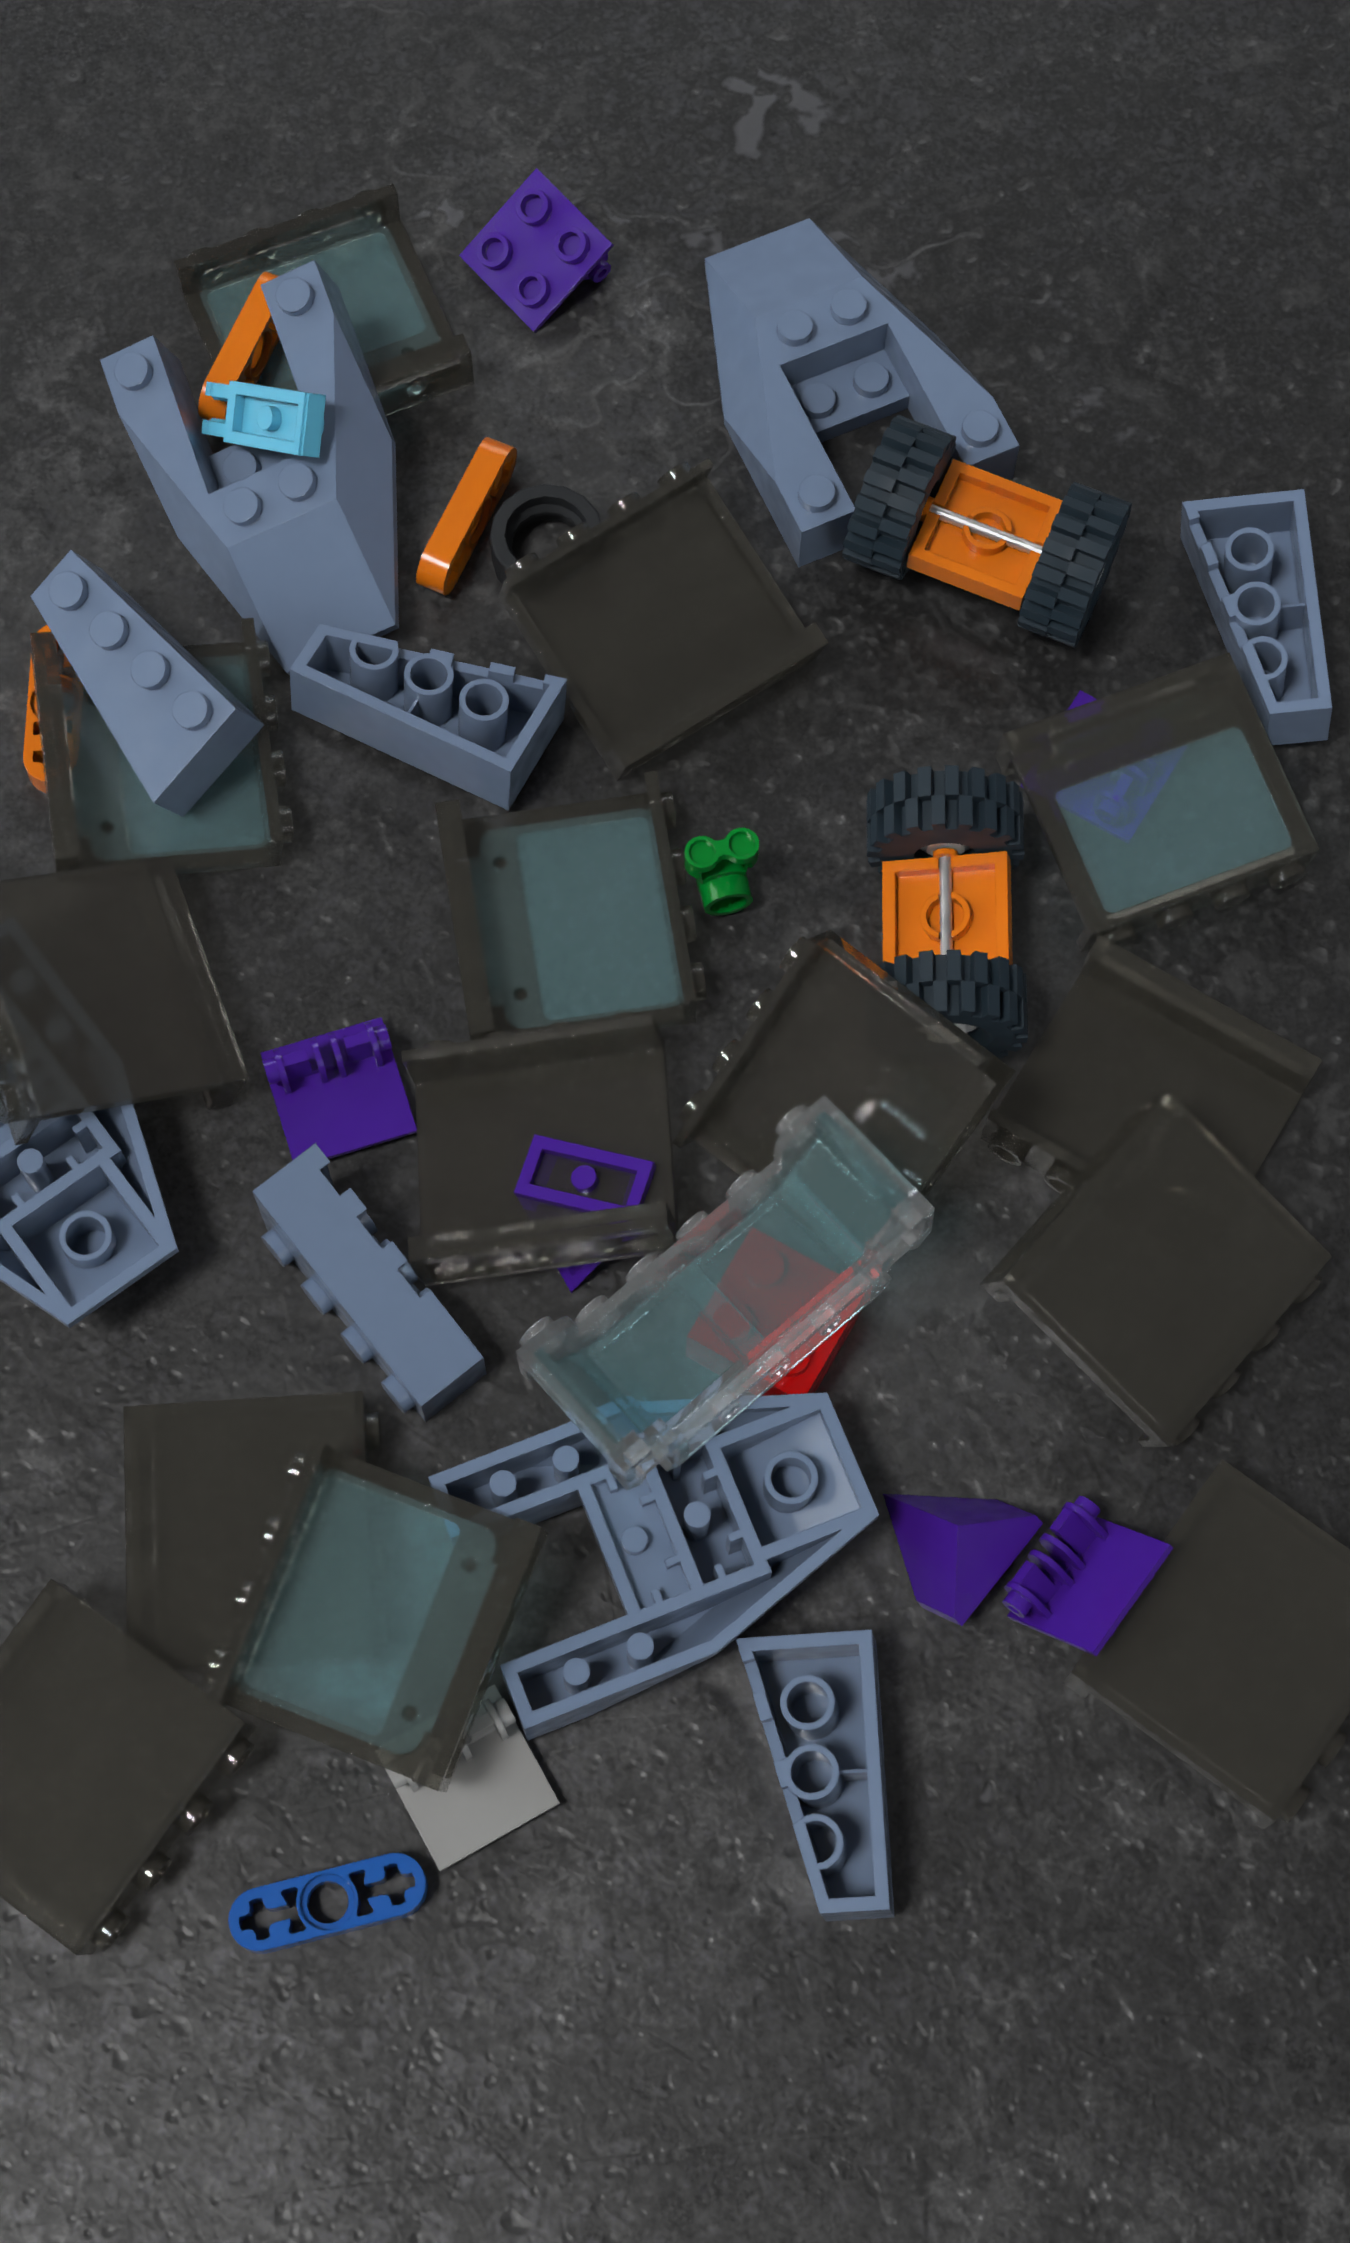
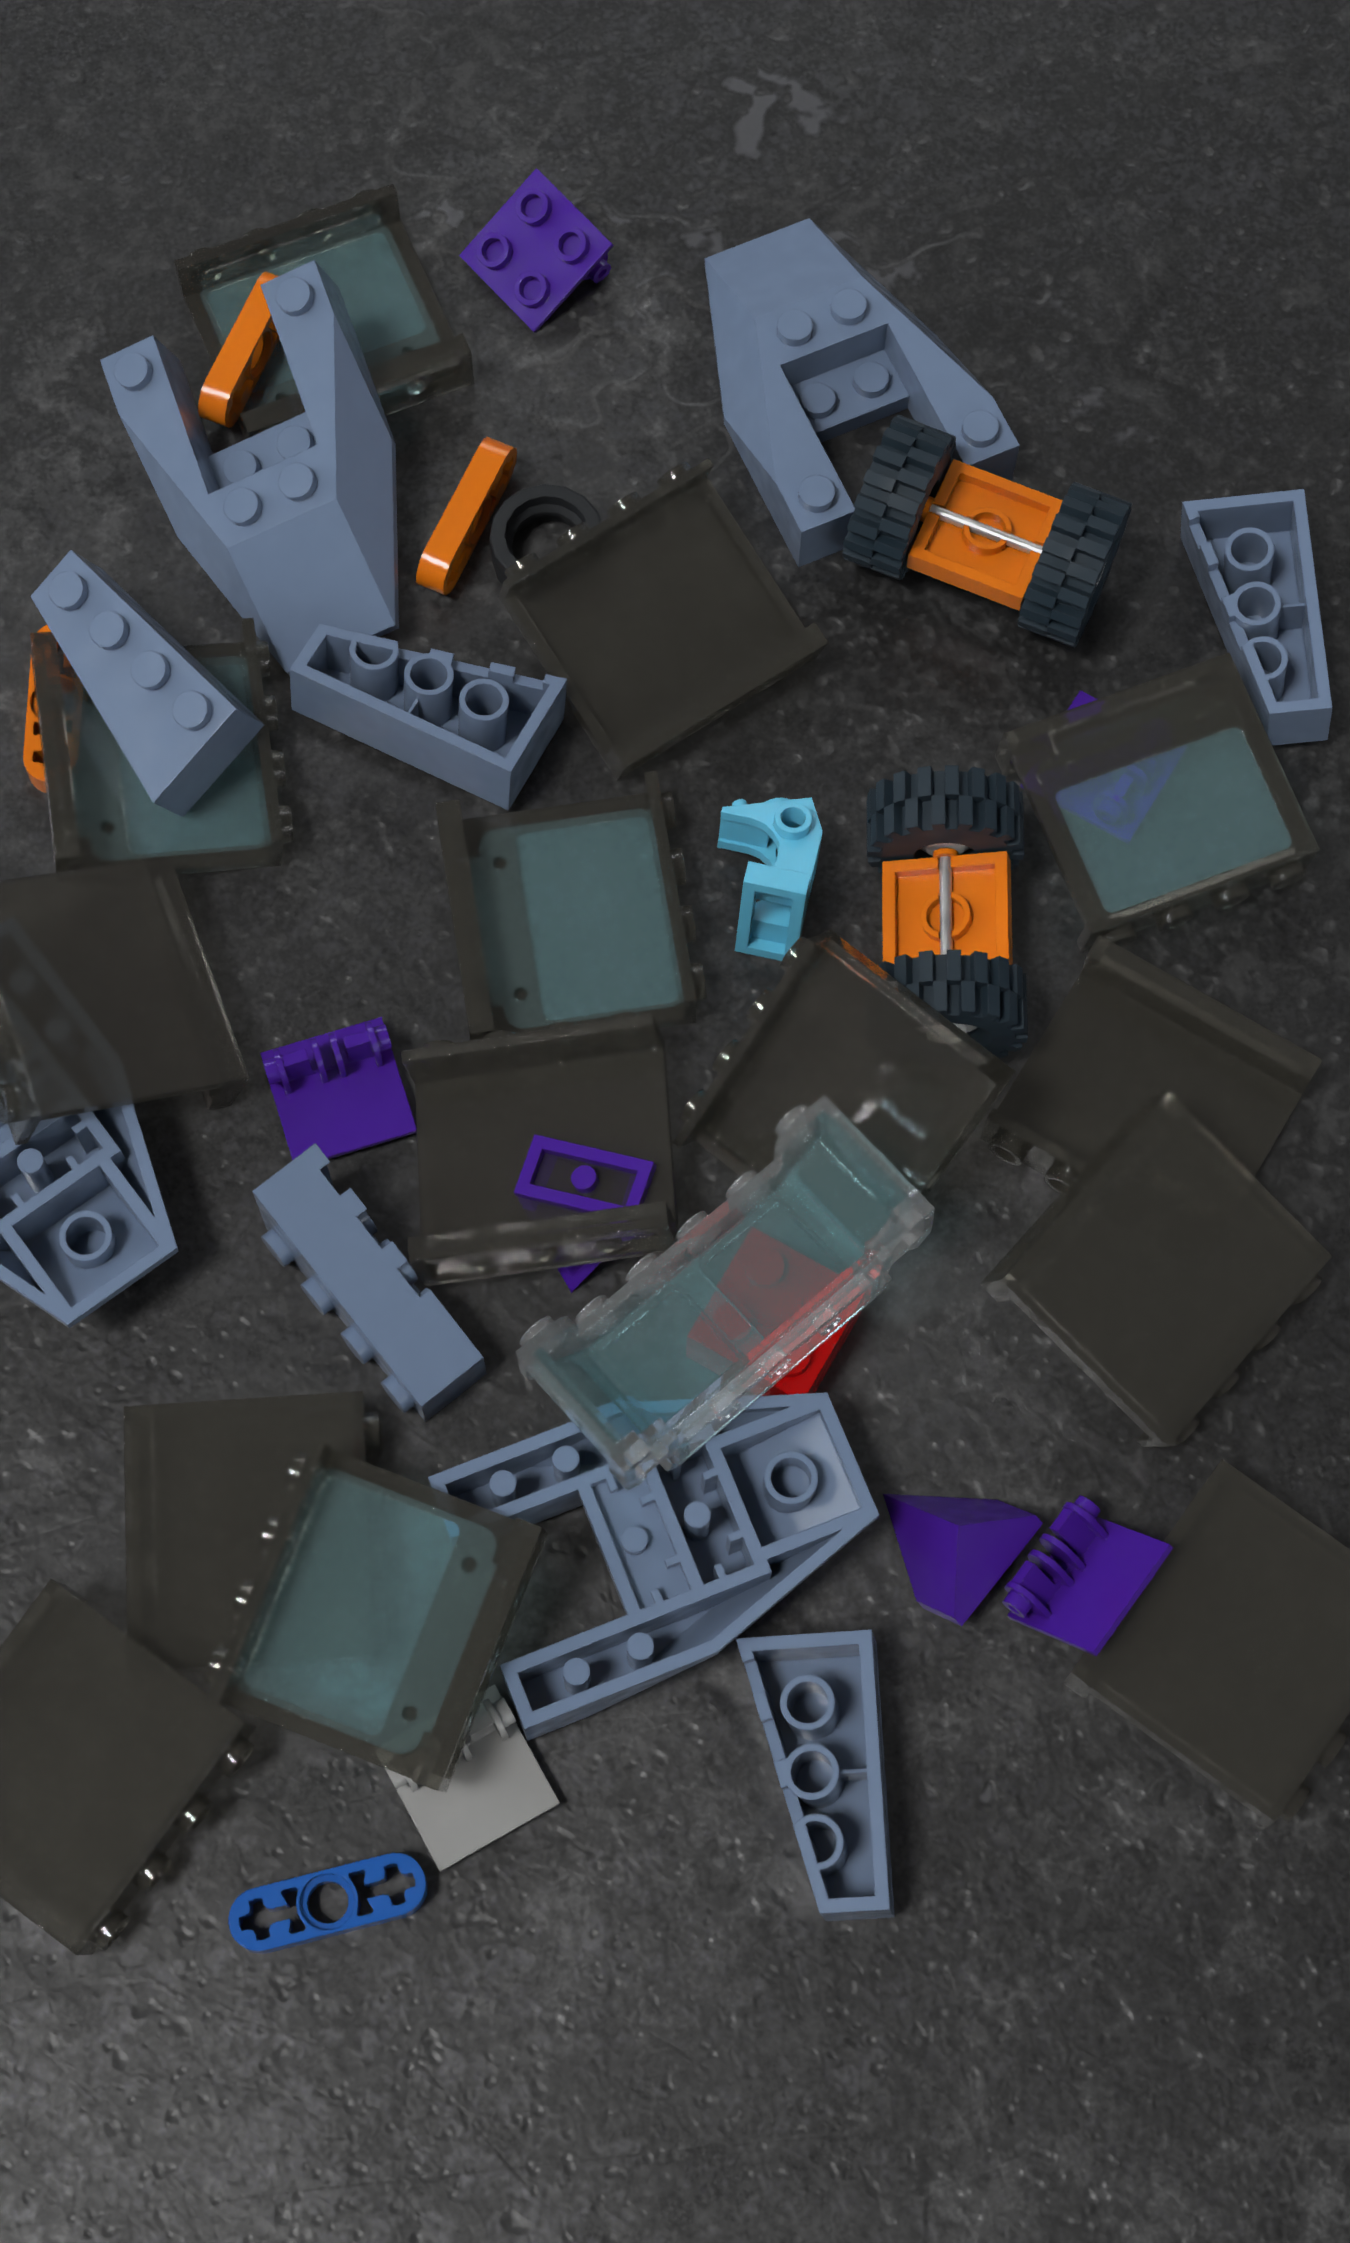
medium azure hinge [201,381,326,458] -> none
green plate [684,828,759,916] -> none
none -> medium azure tile [717,797,823,964]

